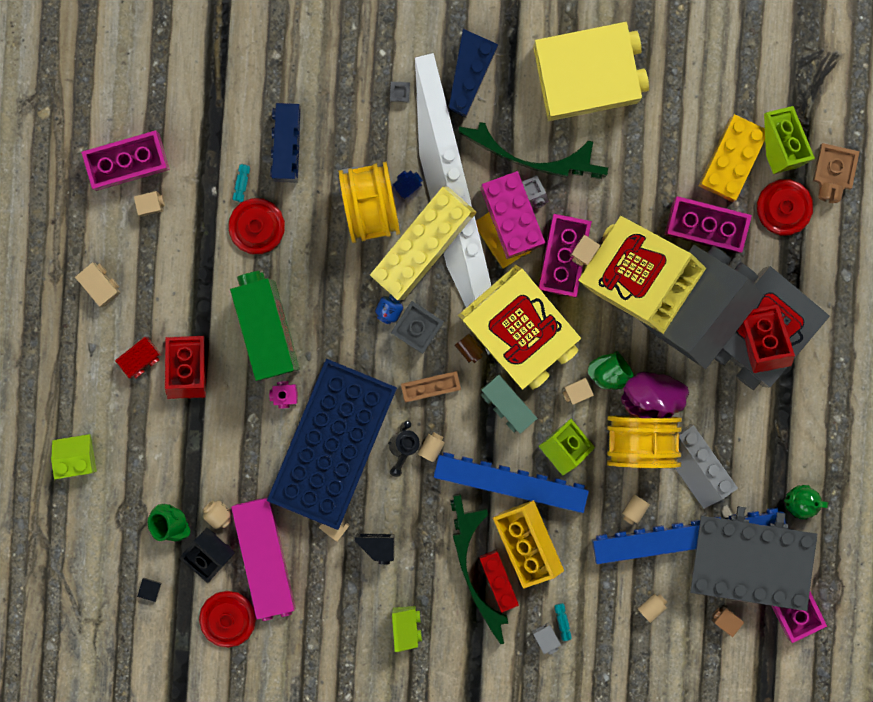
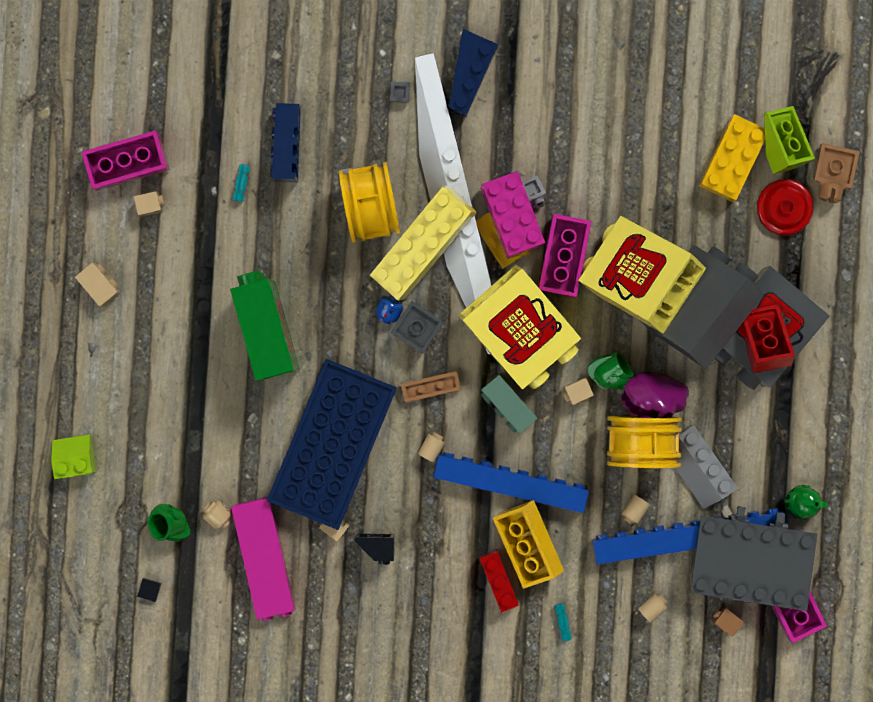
red brick [115,337,162,379] -> none
red slope [165,336,206,399] -> none
black slope [180,527,235,583] -> none
red piece [199,591,256,648] -> none
red piece [228,198,285,255] -> none
dark pink brick [269,381,298,409] -> none
black piece [388,421,420,477] -> none
clear blue brick [392,170,423,201] -> none
lime slope [392,606,422,652] -> none
dark green slope [450,494,508,644] -> none
reddish brown brick [455,333,483,363] -> none
dark green slope [458,122,608,179] -> none
light grey brick [532,622,561,655] -> none
light yellow brick [533,22,649,121] -> none
lime slope [539,419,595,476] -> none
tan brick [570,235,601,267] -> none
dark pink brick [664,196,752,254] -> none

